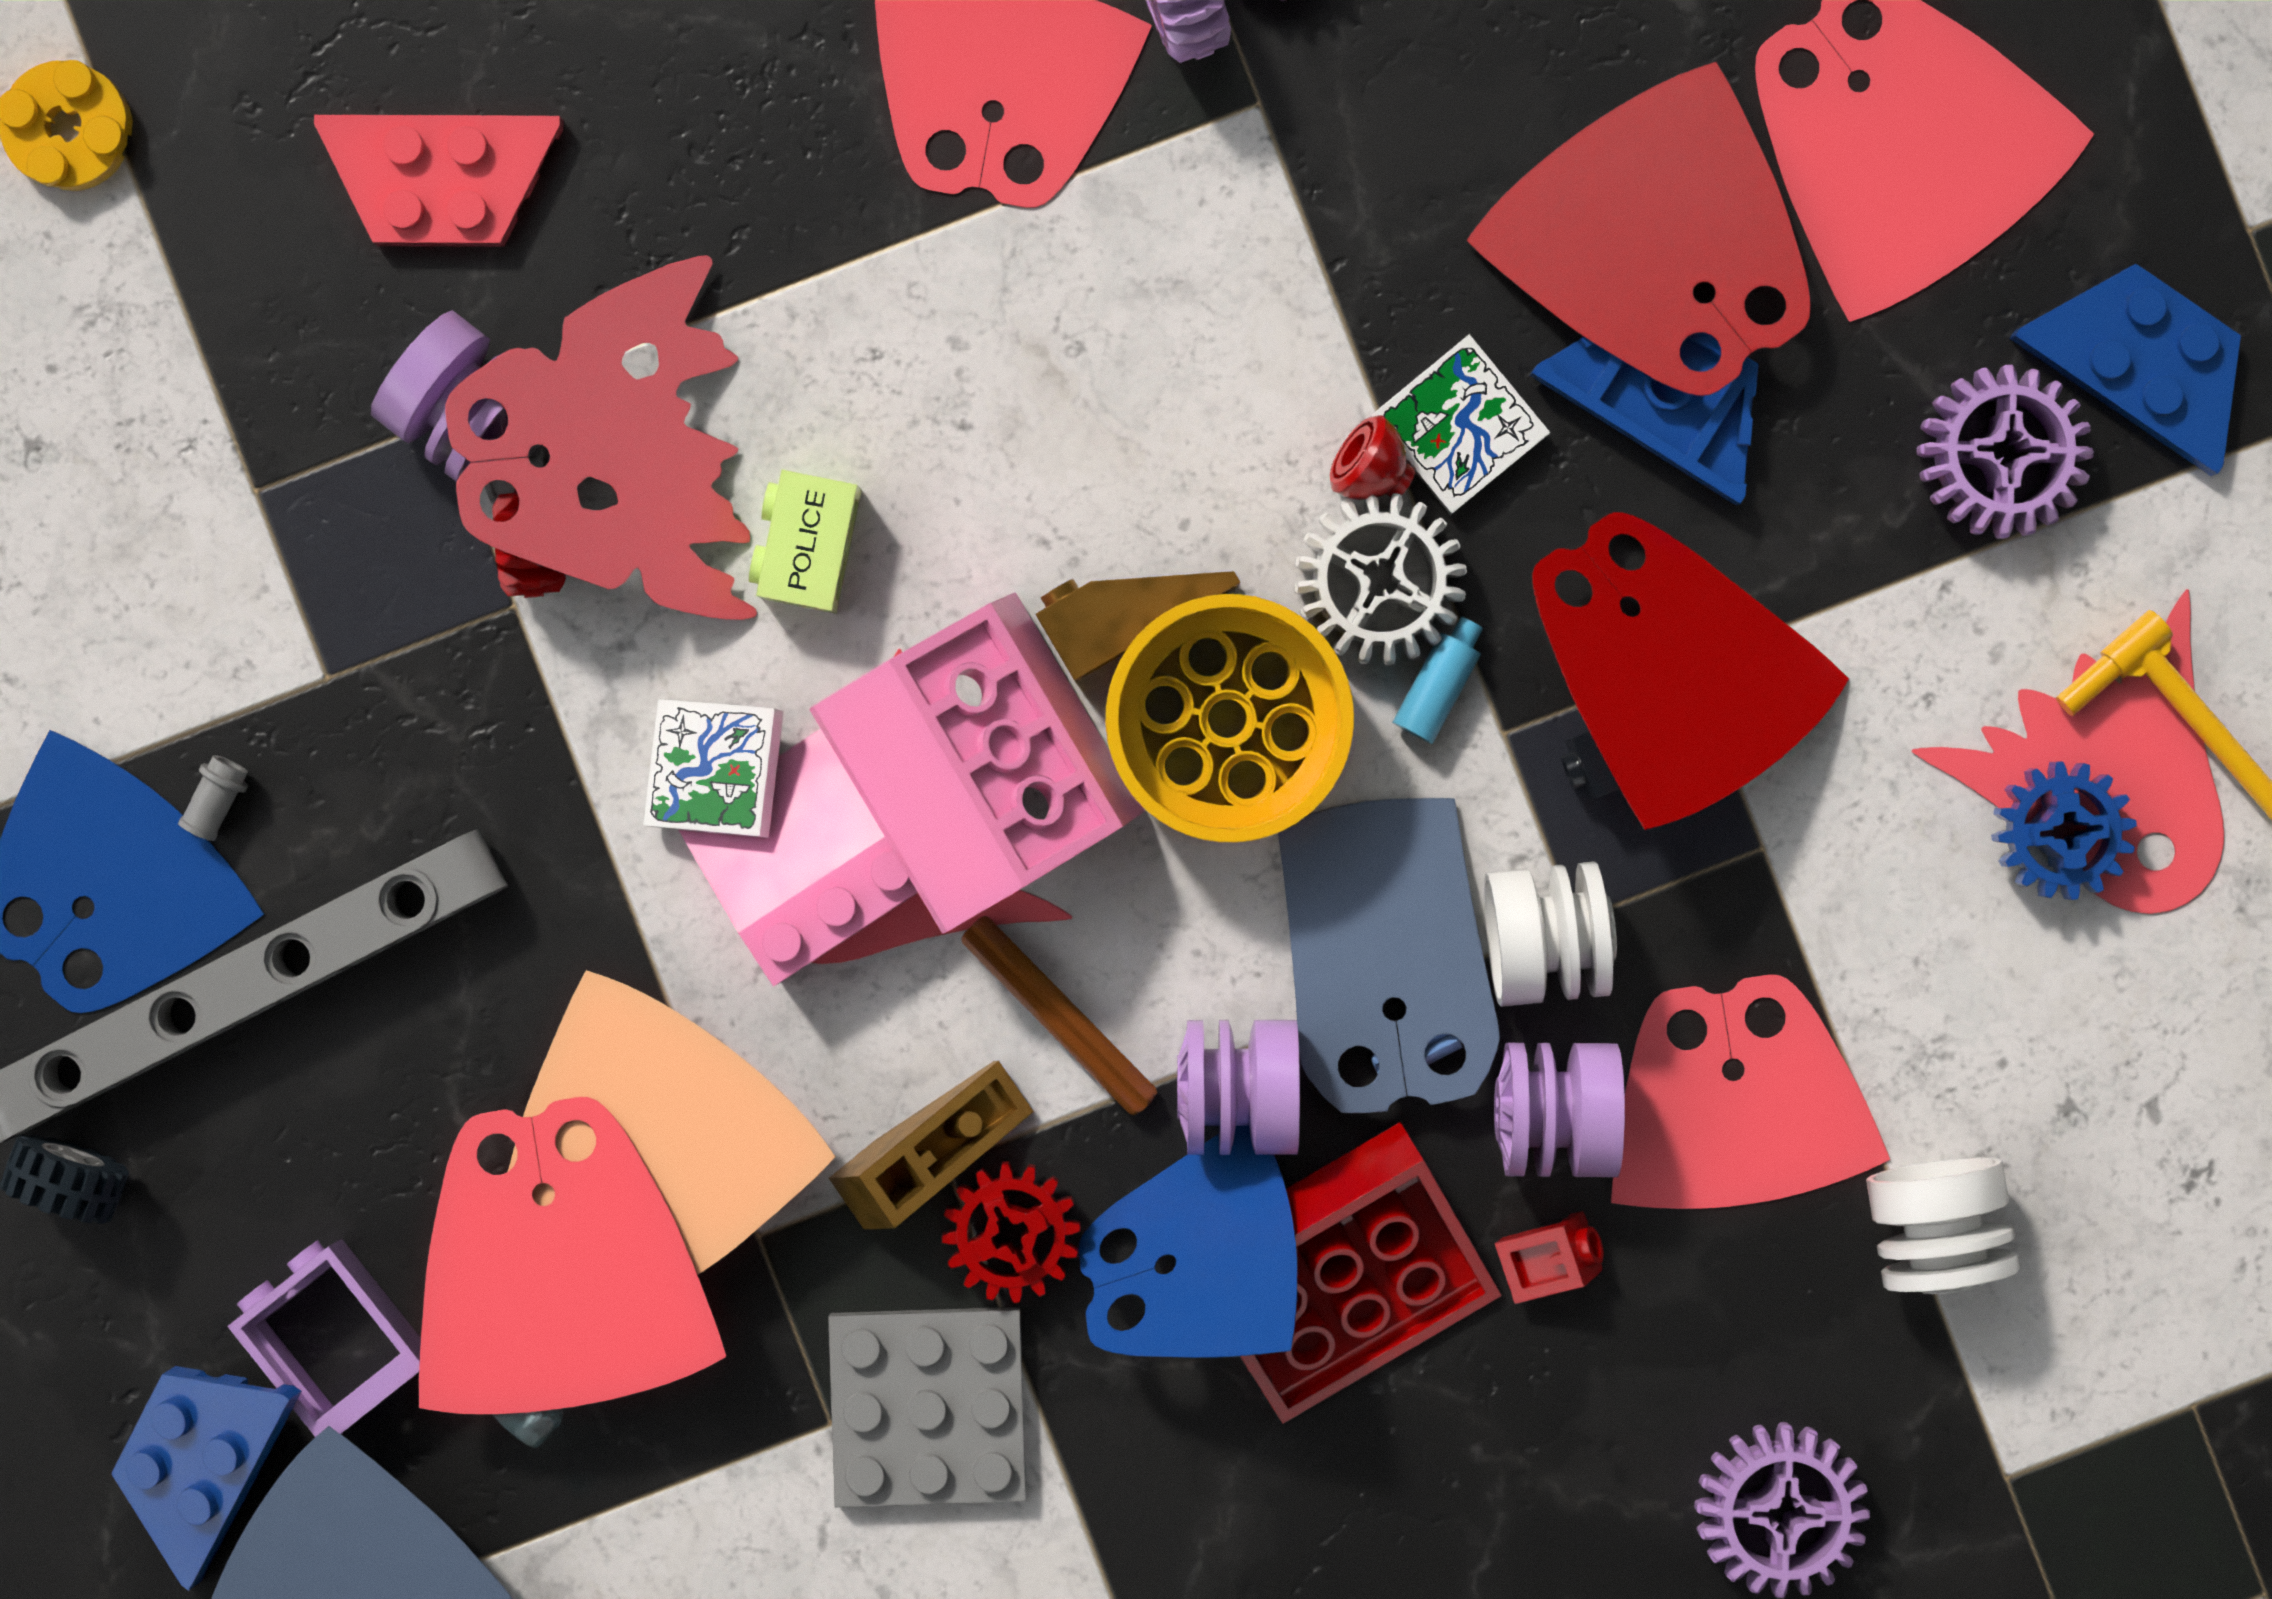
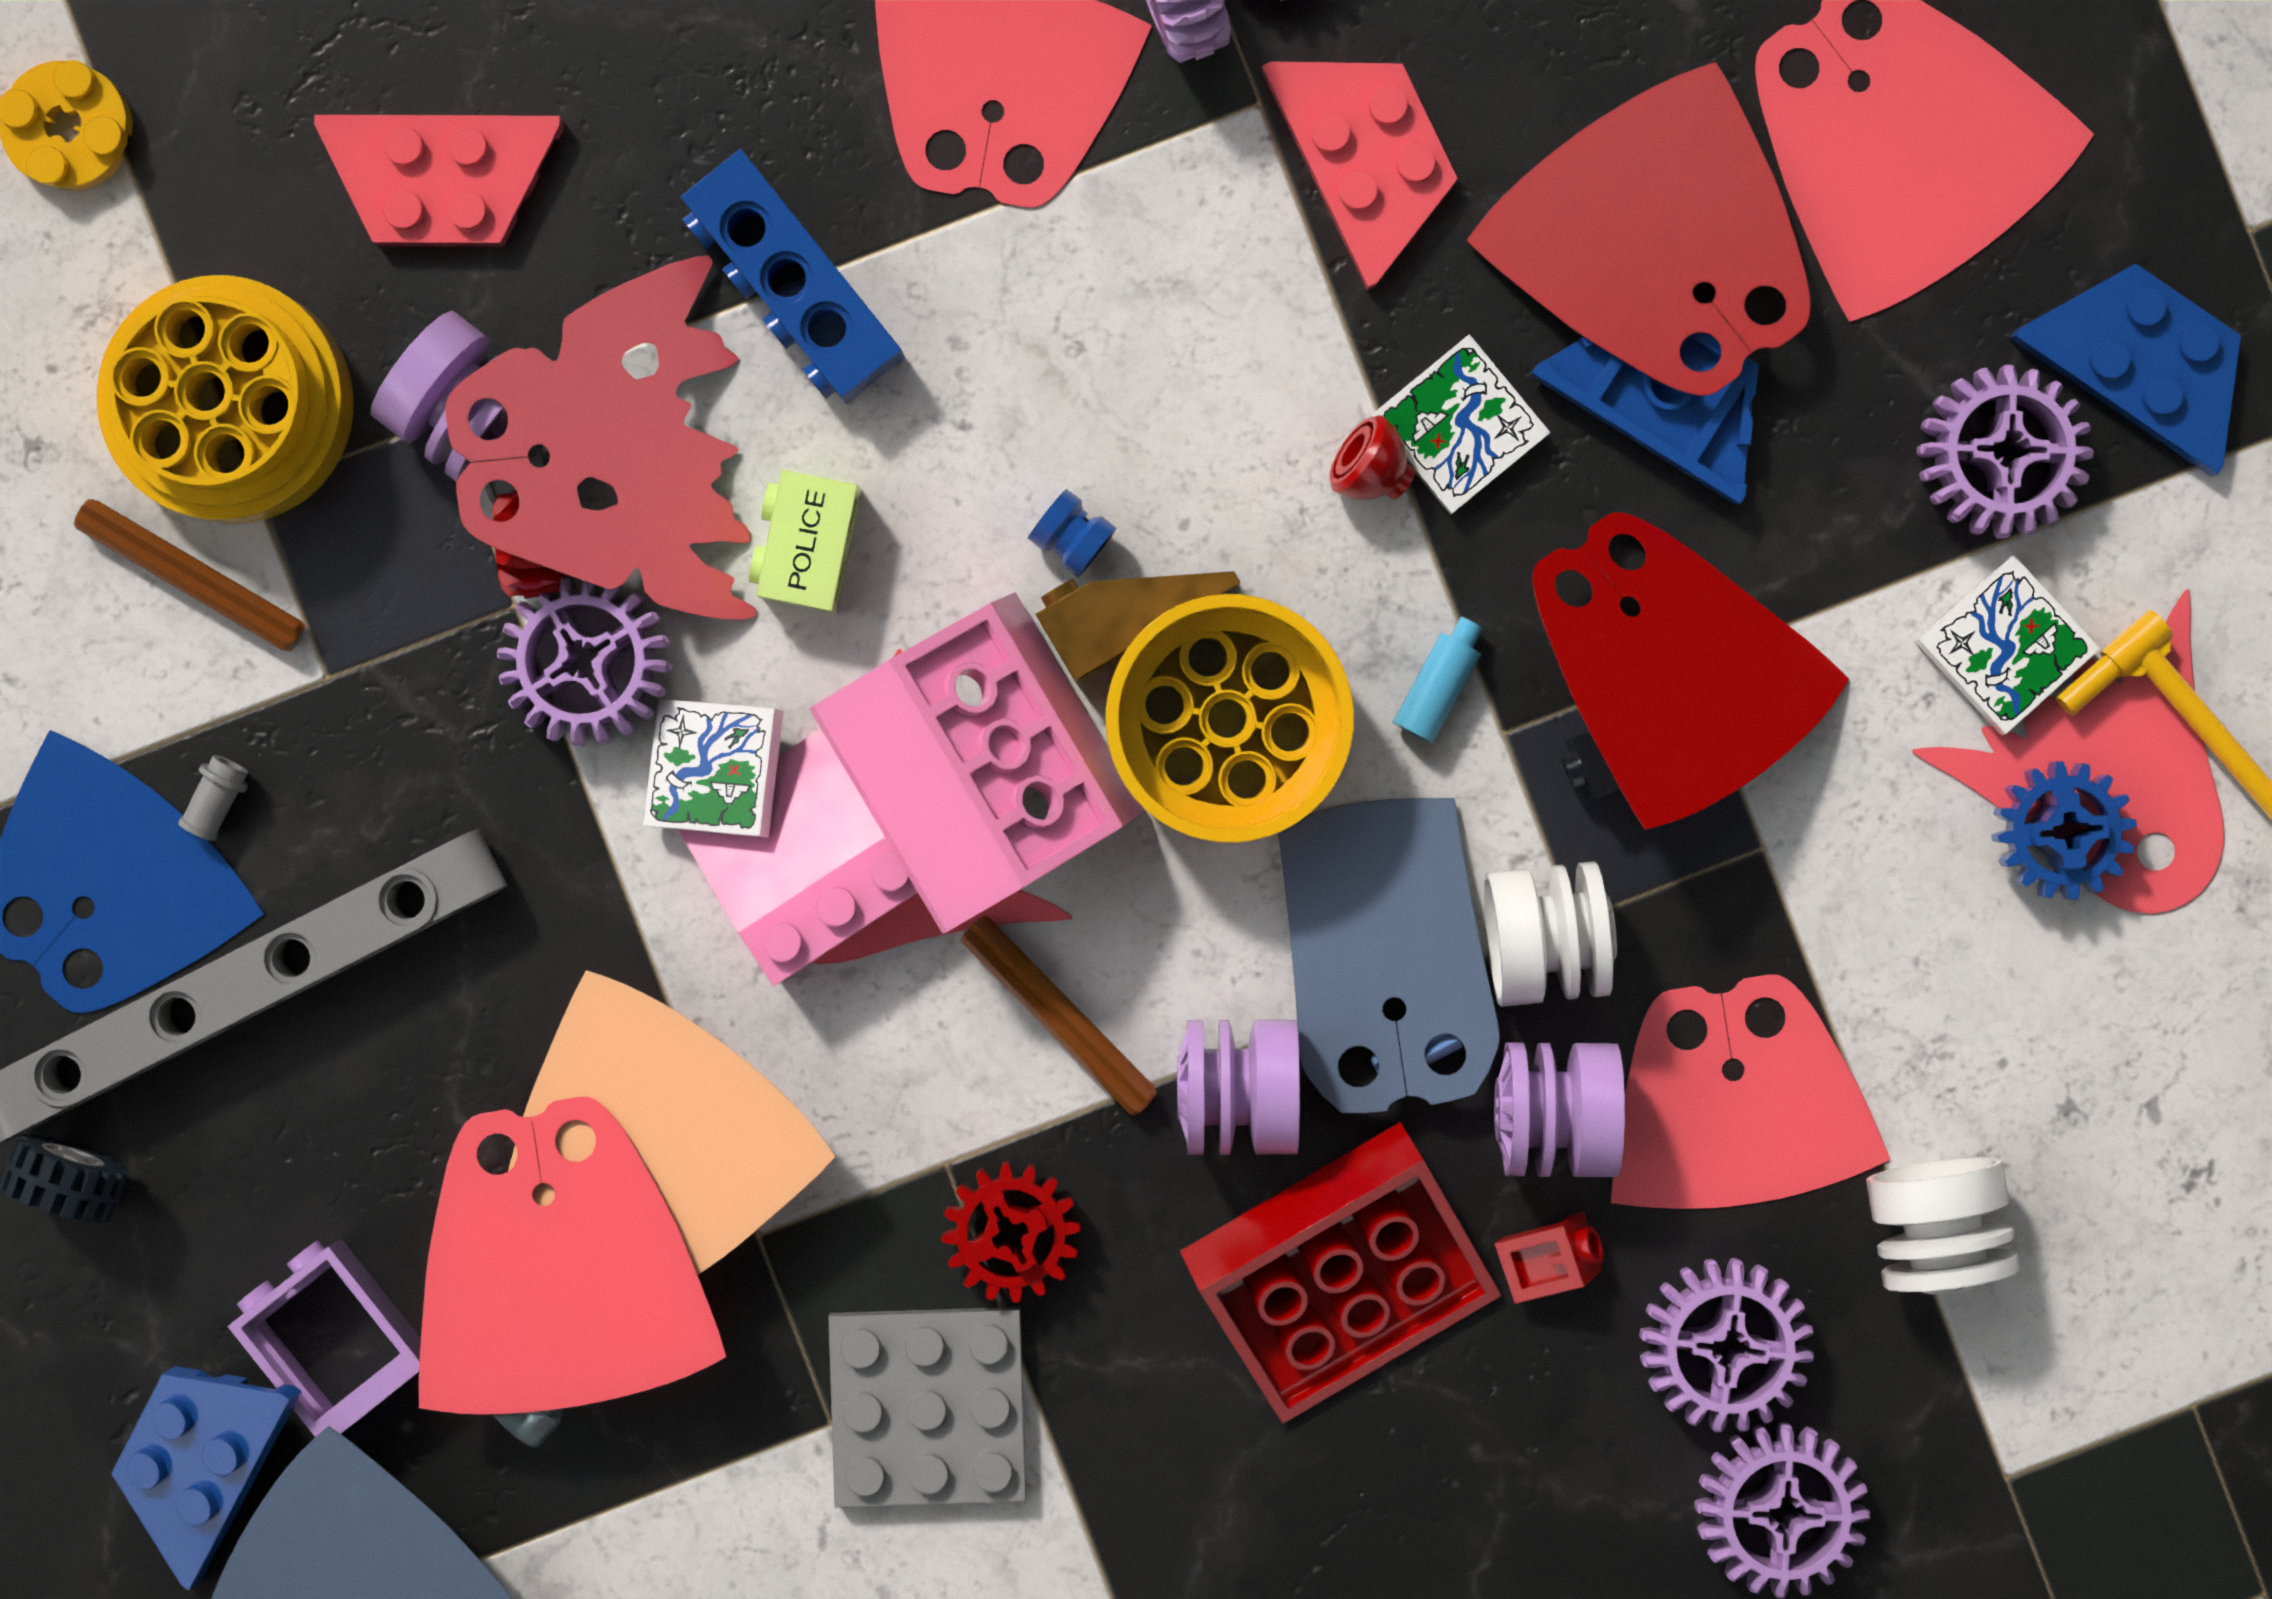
pearl gold slope [828,1061,1034,1229] -> none
blue piece [1078,1126,1298,1358] -> none
white gear [1294,494,1467,666] -> none
none -> dark orange axle [73,499,305,651]
none -> yellow wheel [97,275,354,524]
none -> lavender gear [497,575,672,747]
none -> blue brick [680,148,905,404]
none -> blue wheel [1028,489,1117,578]
none -> coral wing [1261,61,1458,290]
none -> lavender gear [1639,1258,1814,1432]
none -> tile [1915,555,2100,735]

